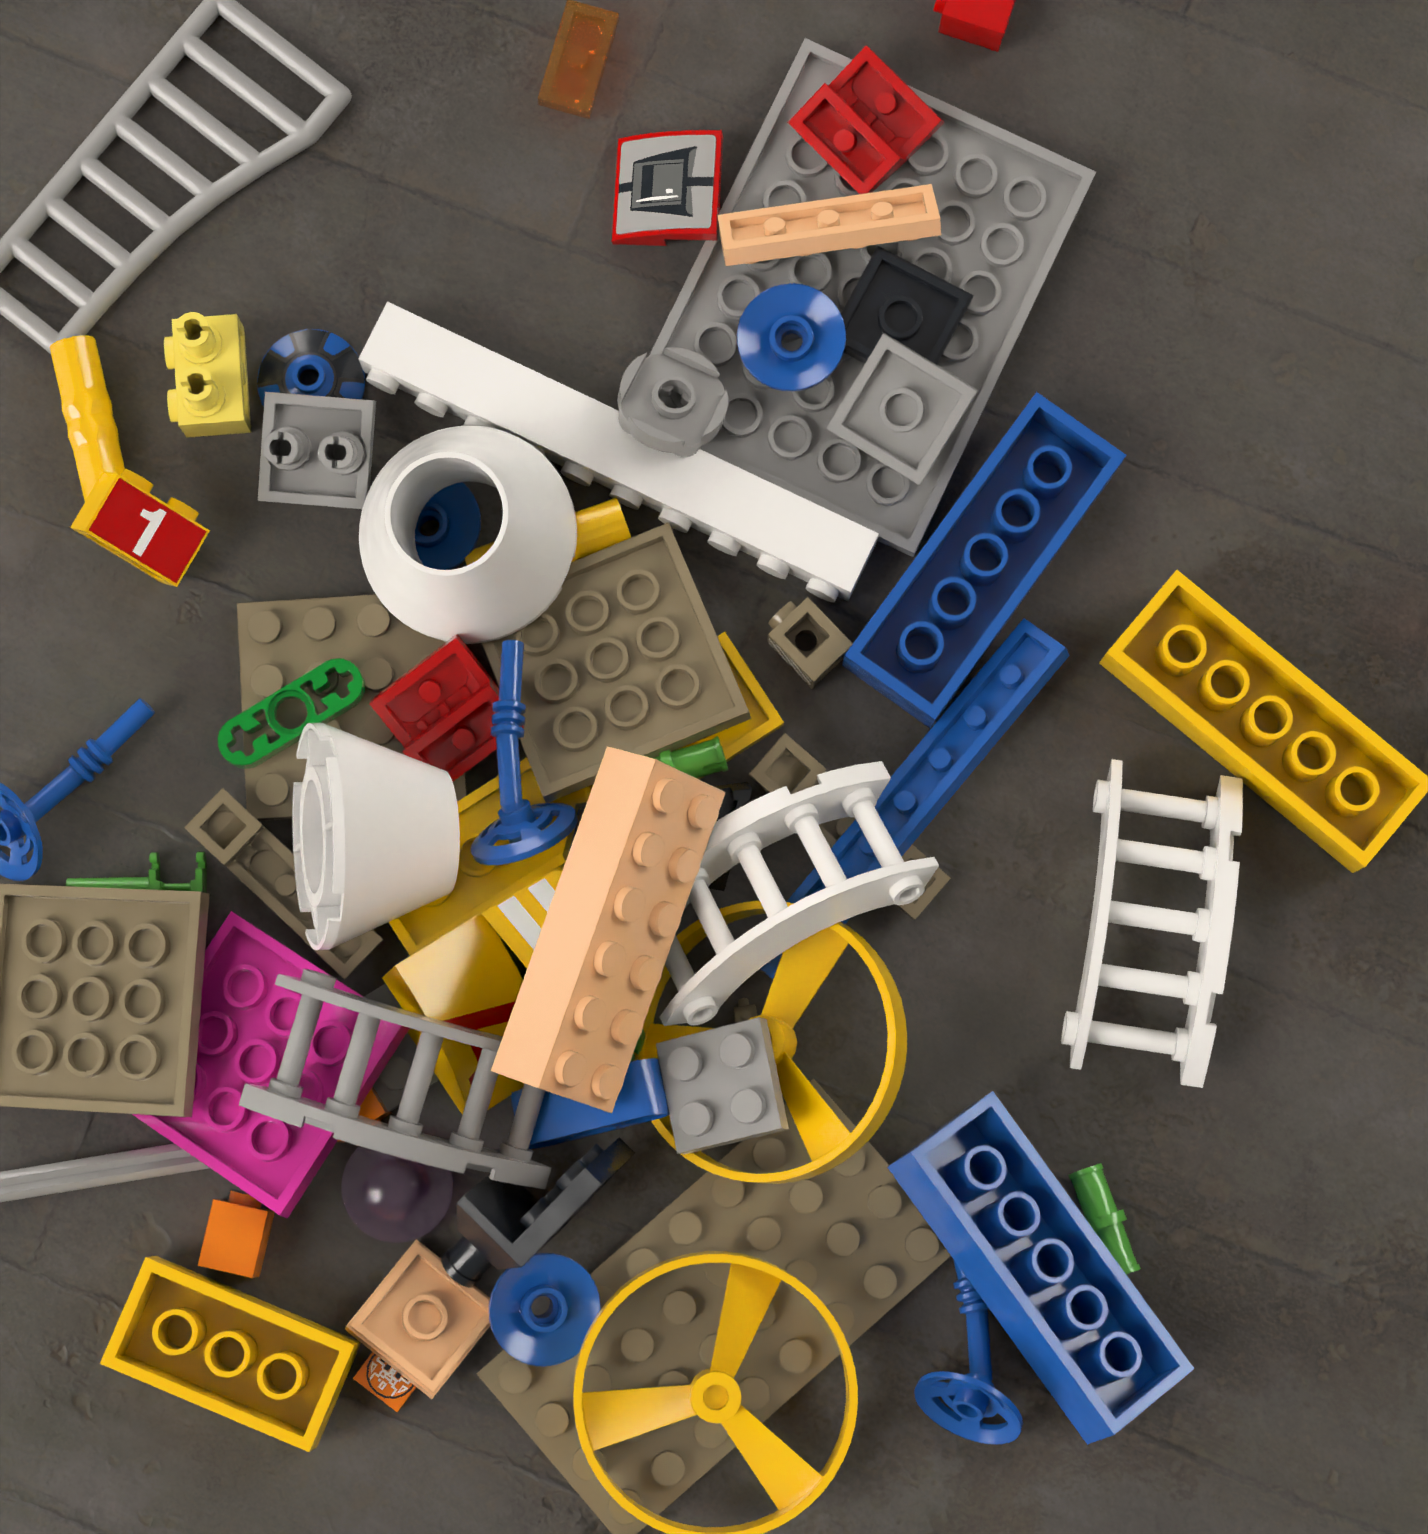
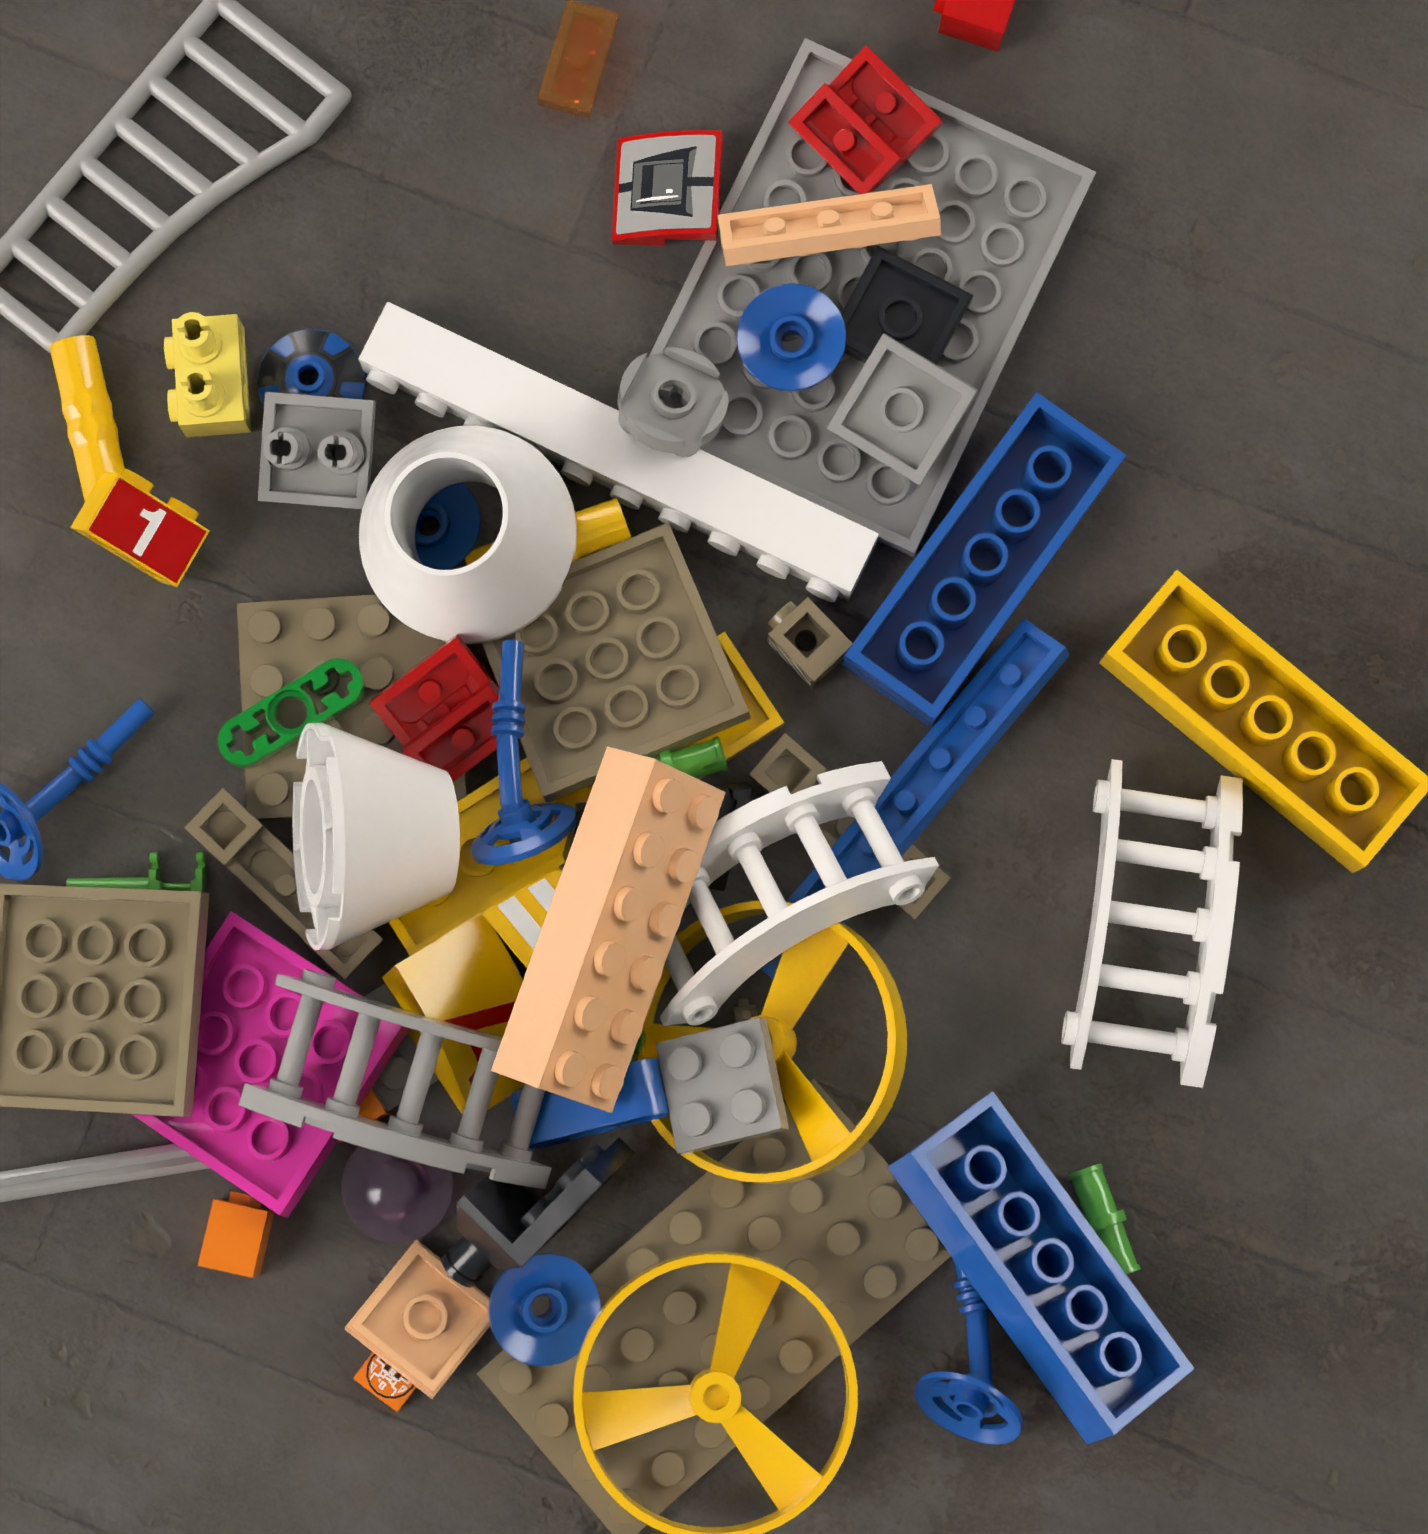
yellow brick [100,1256,361,1452] -> none

